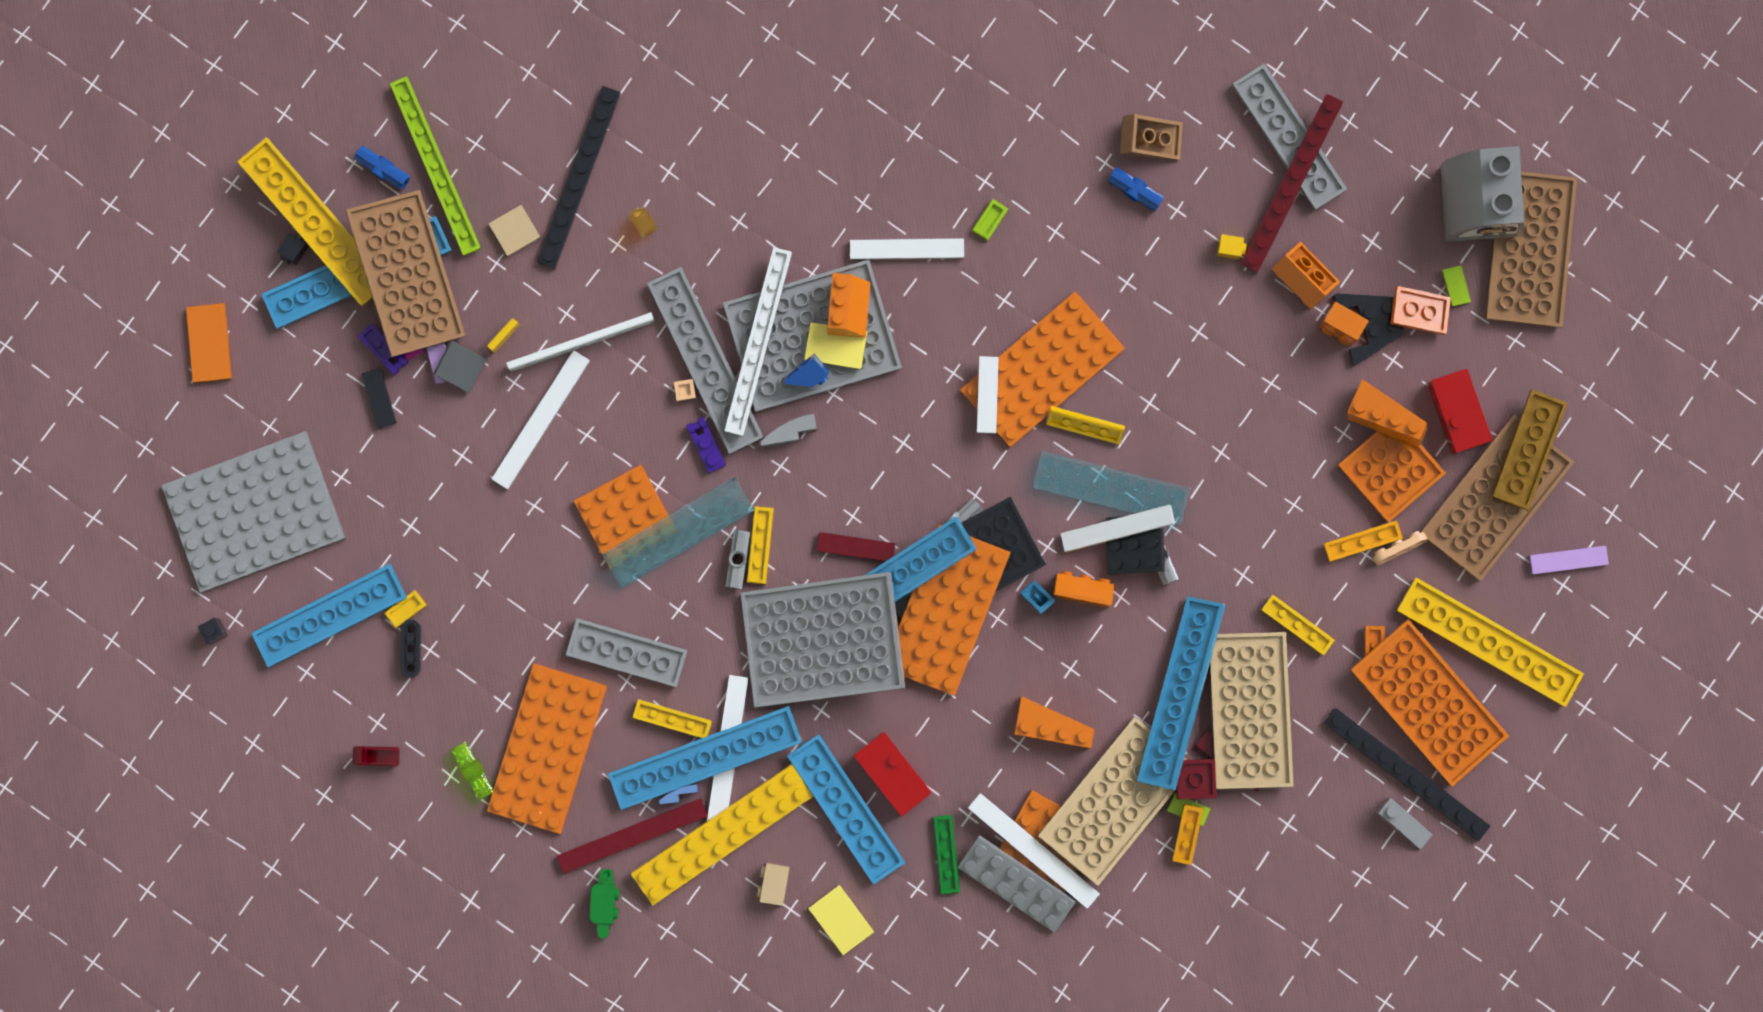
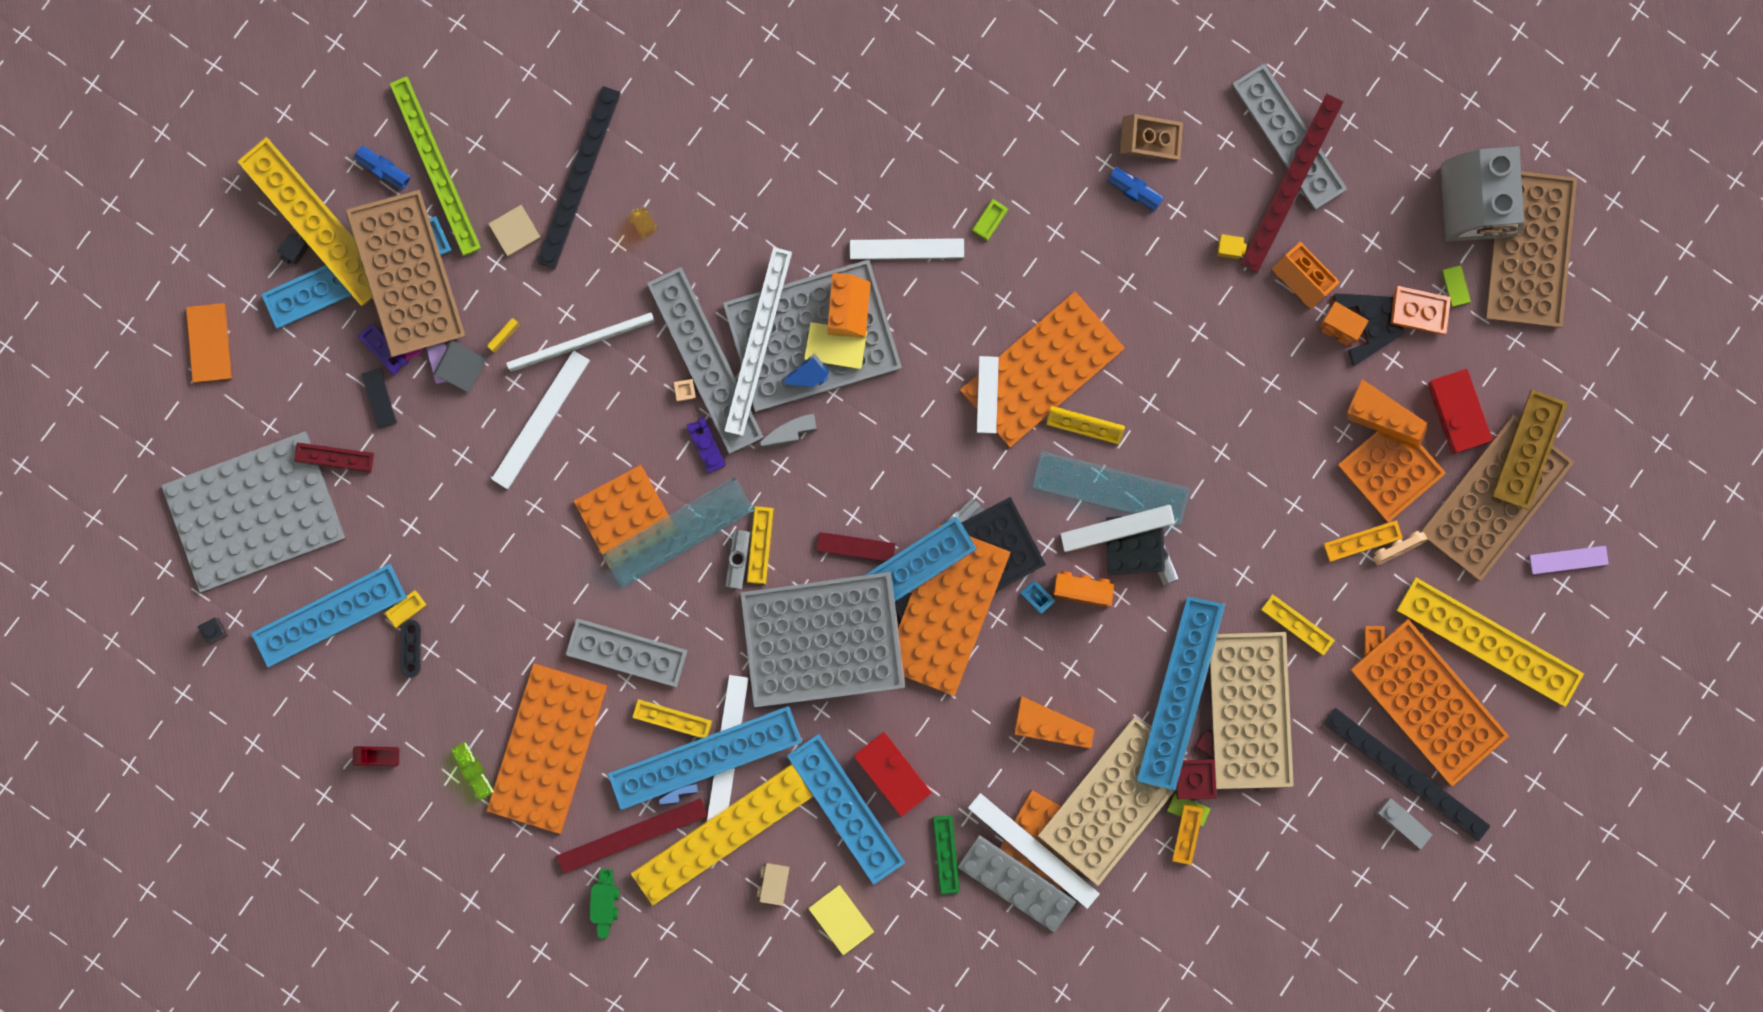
none -> dark red tile [294,442,374,473]

